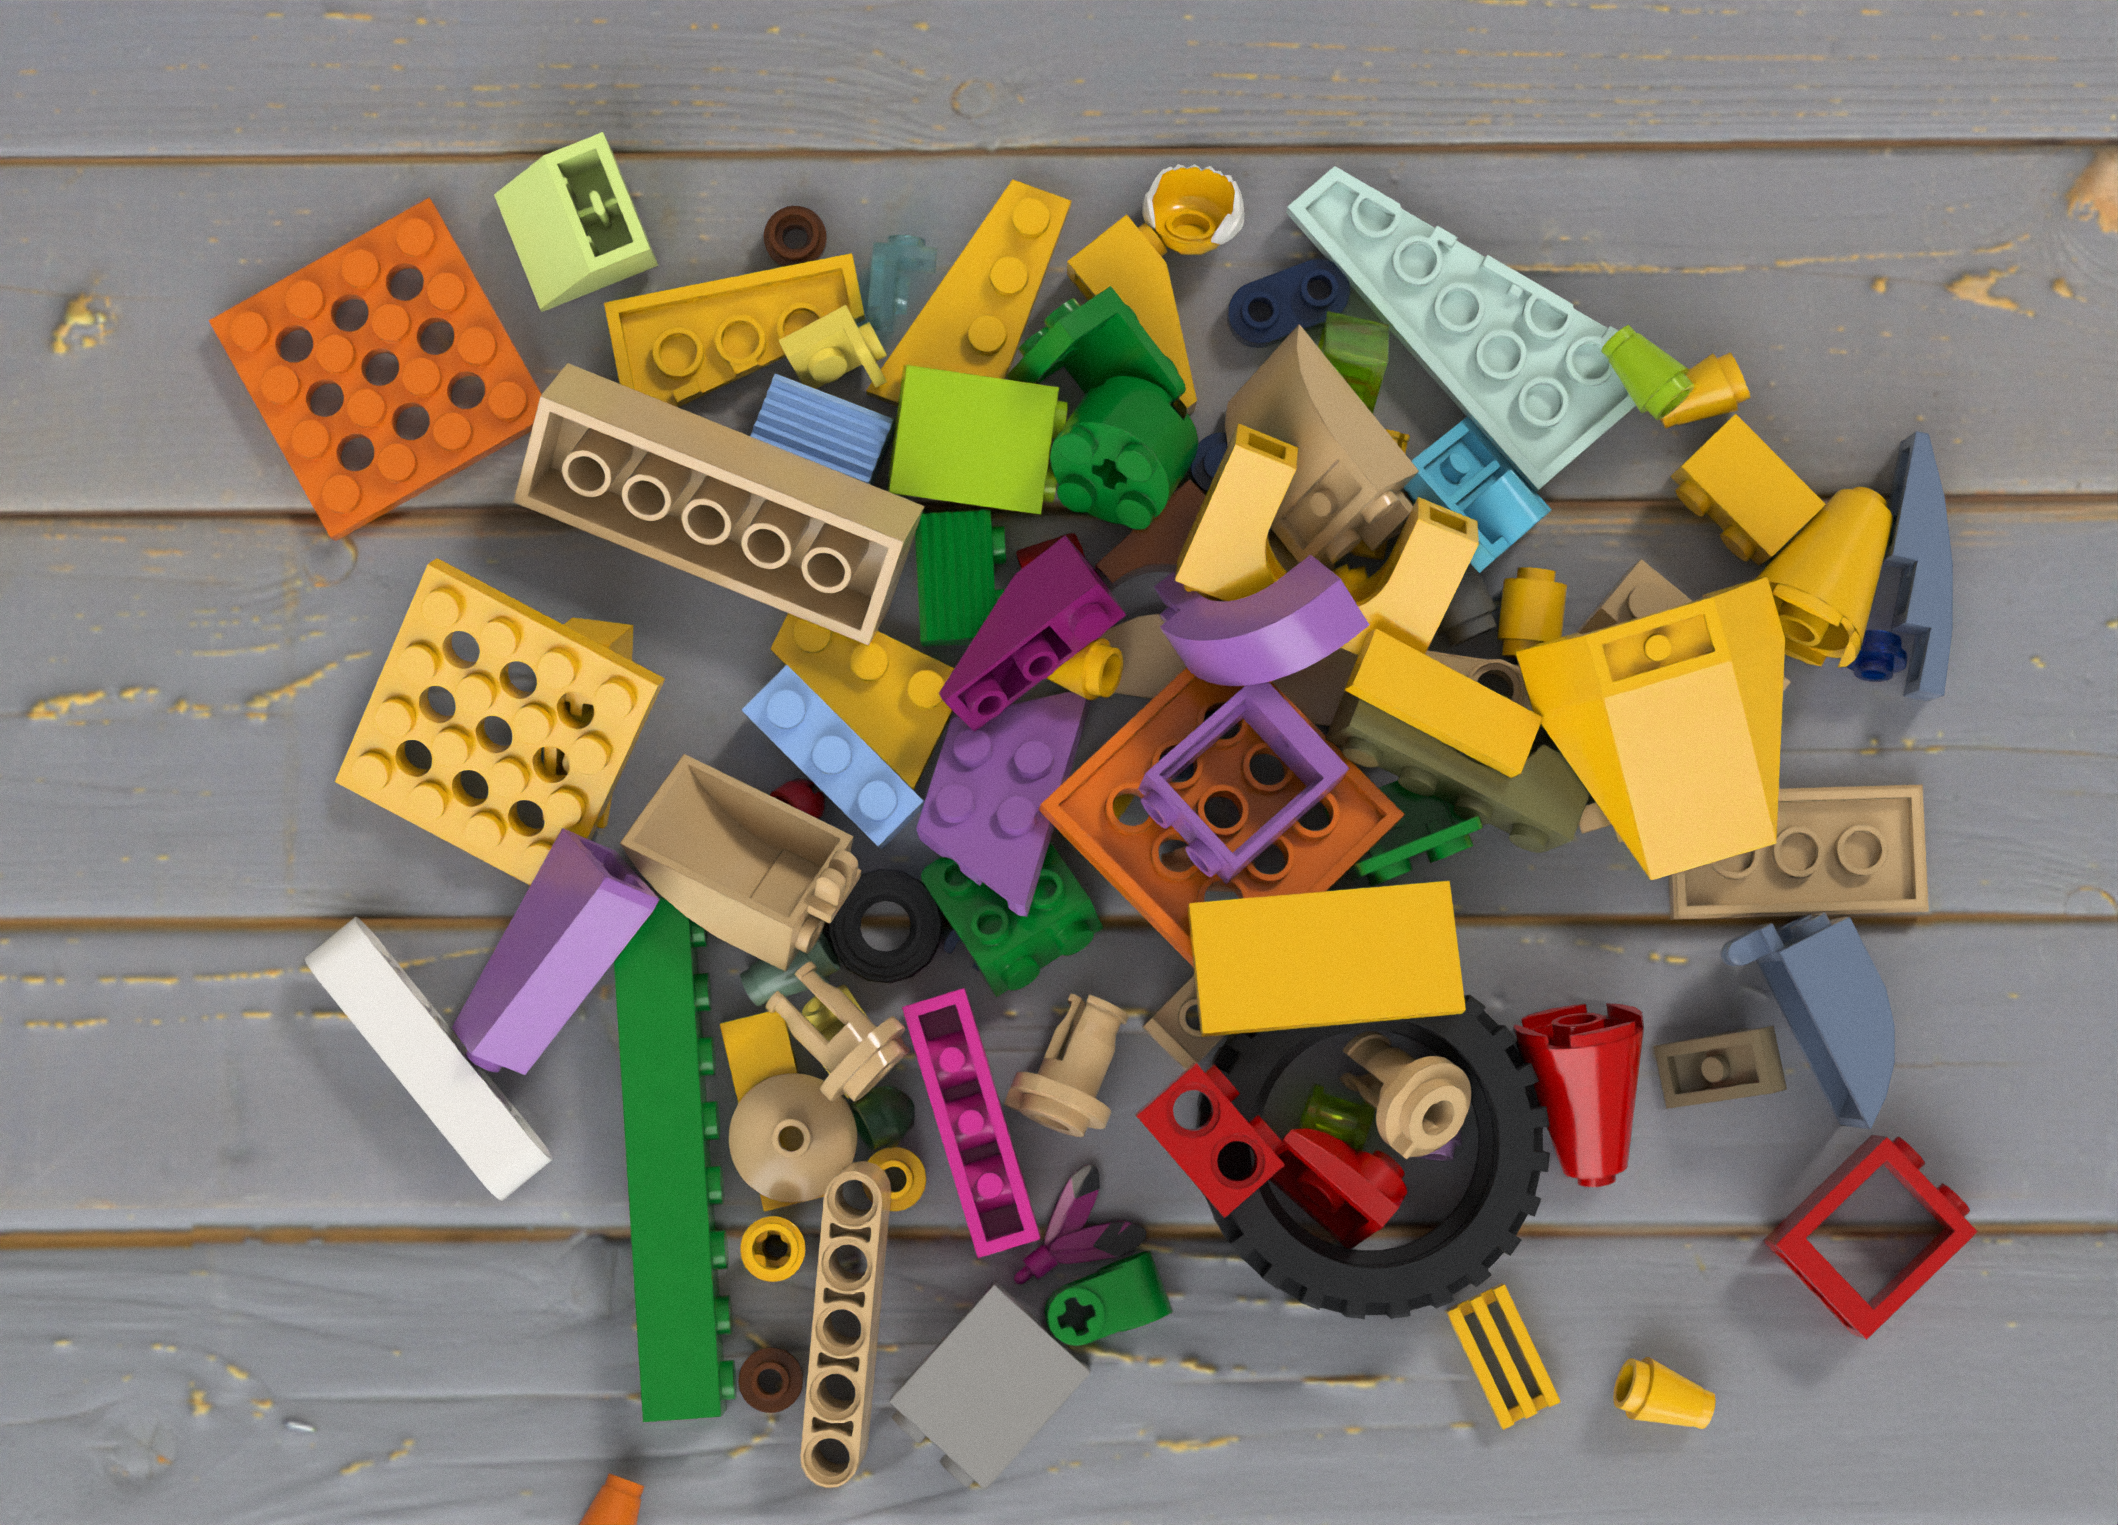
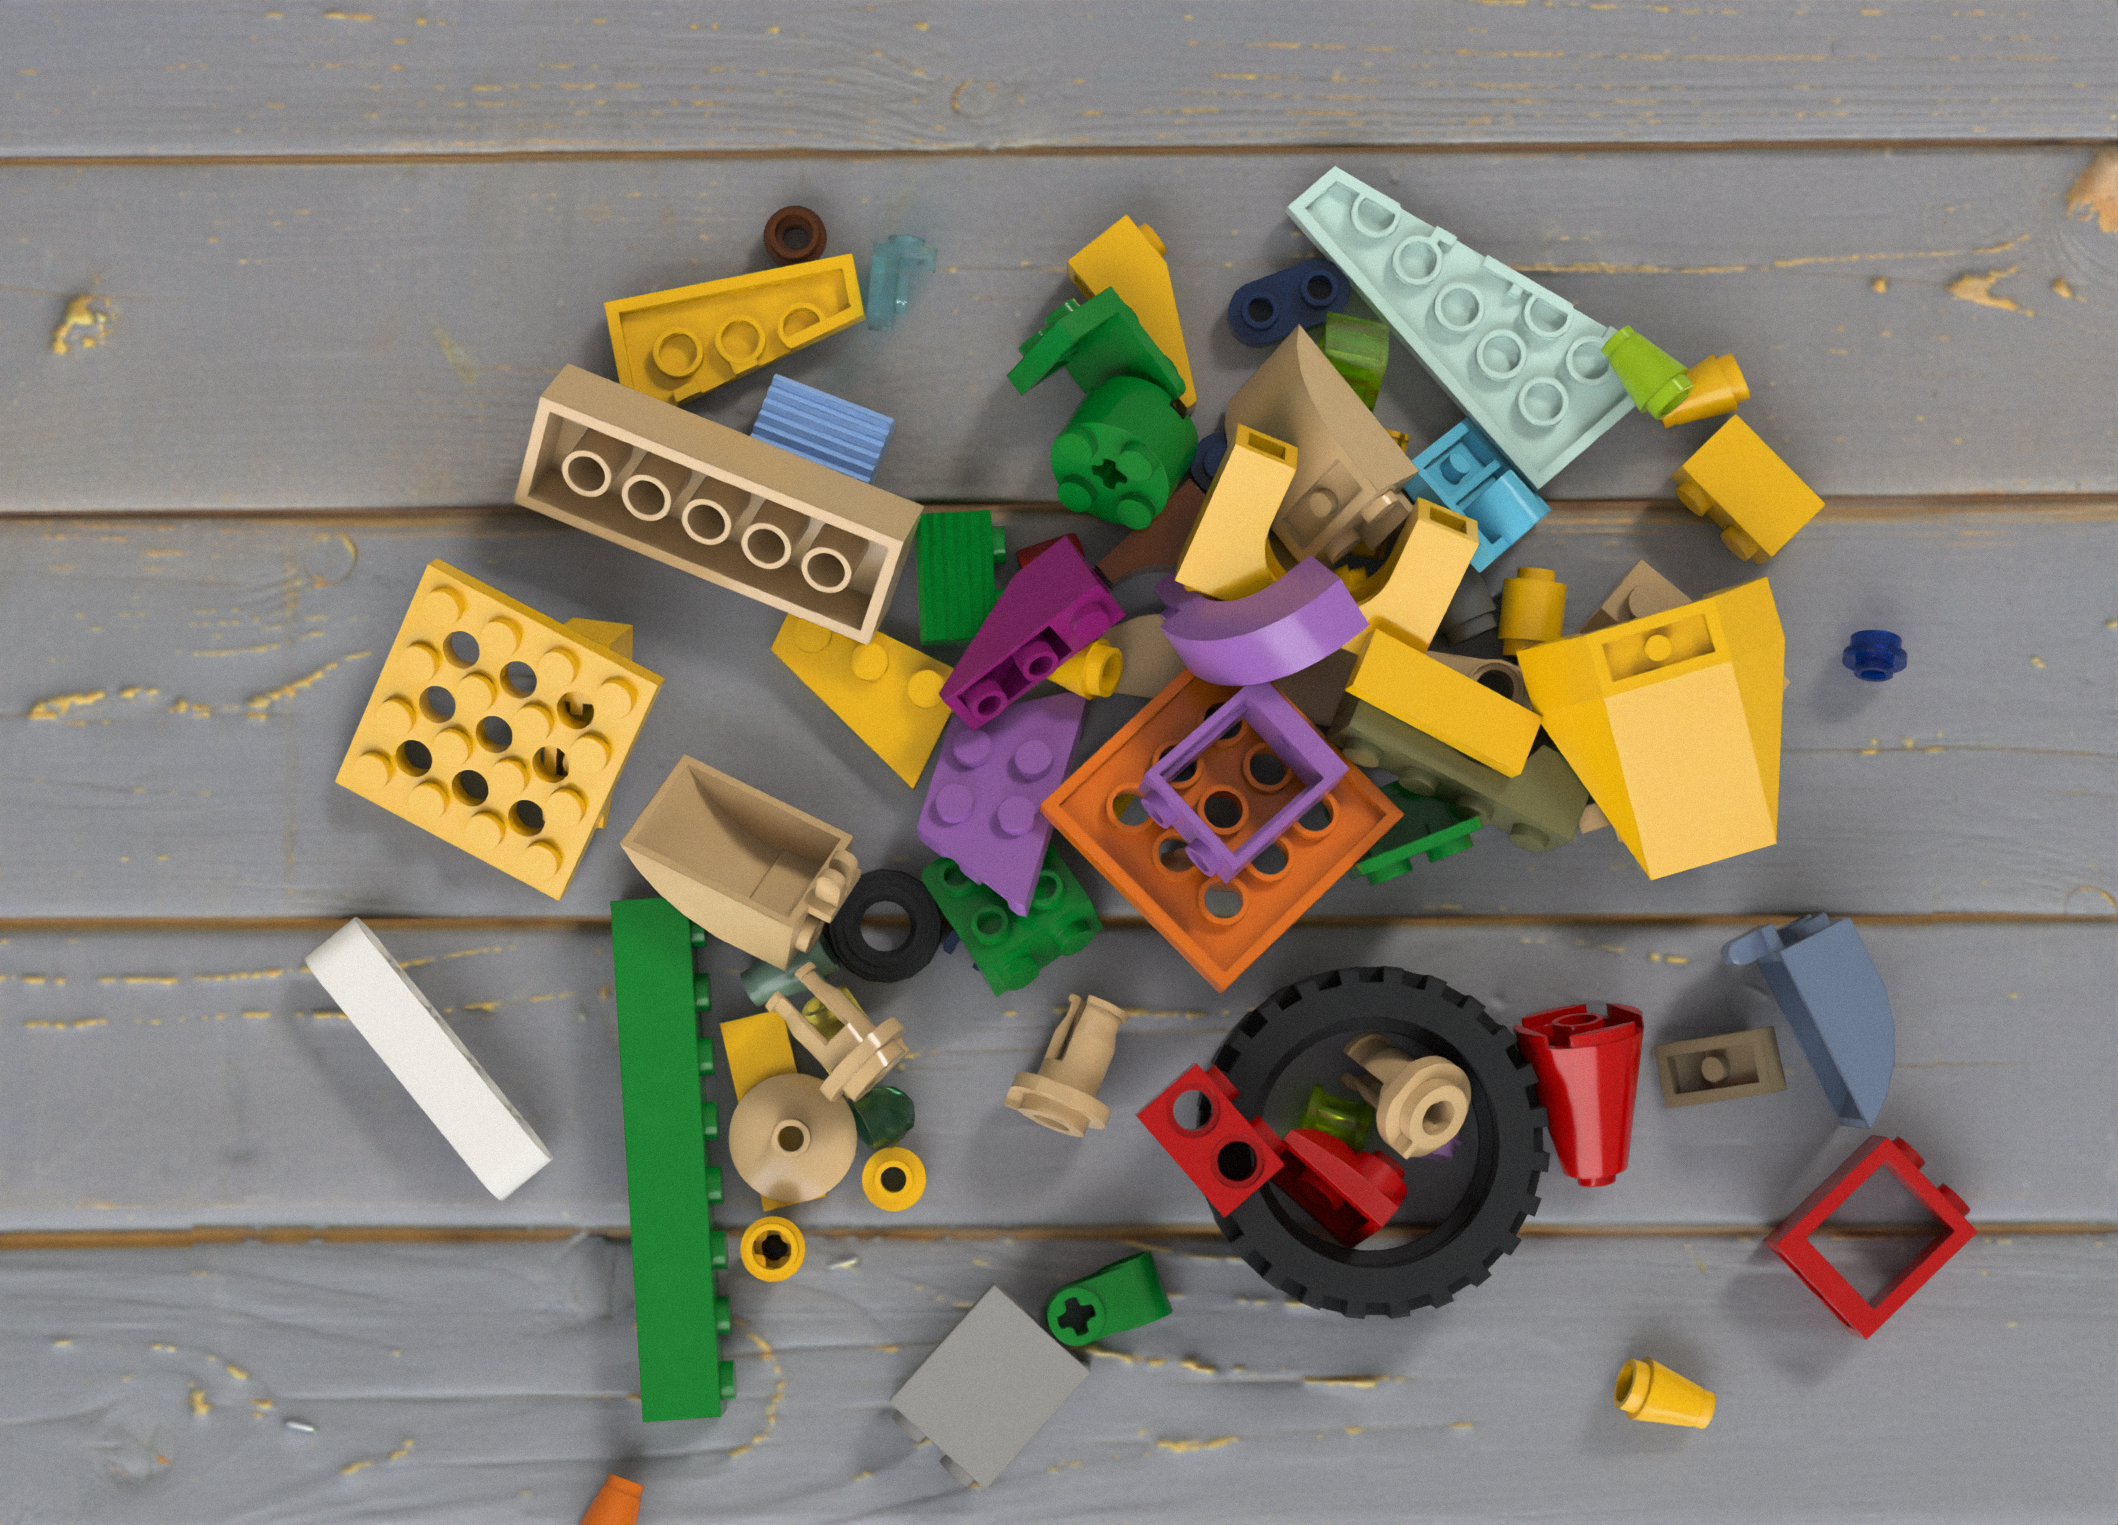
orange piece [208,197,542,541] -> none
medium lavender slope [452,828,660,1075] -> none
yellowish green slope [494,132,659,312] -> none
reddish brown plate [738,1347,804,1413] -> none
light blue brick [742,665,924,850] -> none
red hinge [770,778,825,819] -> none
light yellow bracket [778,305,887,389] -> none
tan beam [800,1161,891,1488] -> none
yellow wing [866,179,1071,407] -> none
lime panel [886,365,1067,515] -> none
dark pink brick [902,988,1040,1258] -> none
magenta piece [1014,1164,1147,1285] -> none
yellow hair [1142,164,1245,255] -> none
tan brick [1142,974,1225,1070] -> none
yellow tile [1187,881,1466,1037] -> none
yellow tile [1445,1283,1561,1430] -> none
tan tile [1668,784,1929,920] -> none
yellow cone [1755,487,1893,668] -> none
sand blue slope [1882,431,1953,701] -> none

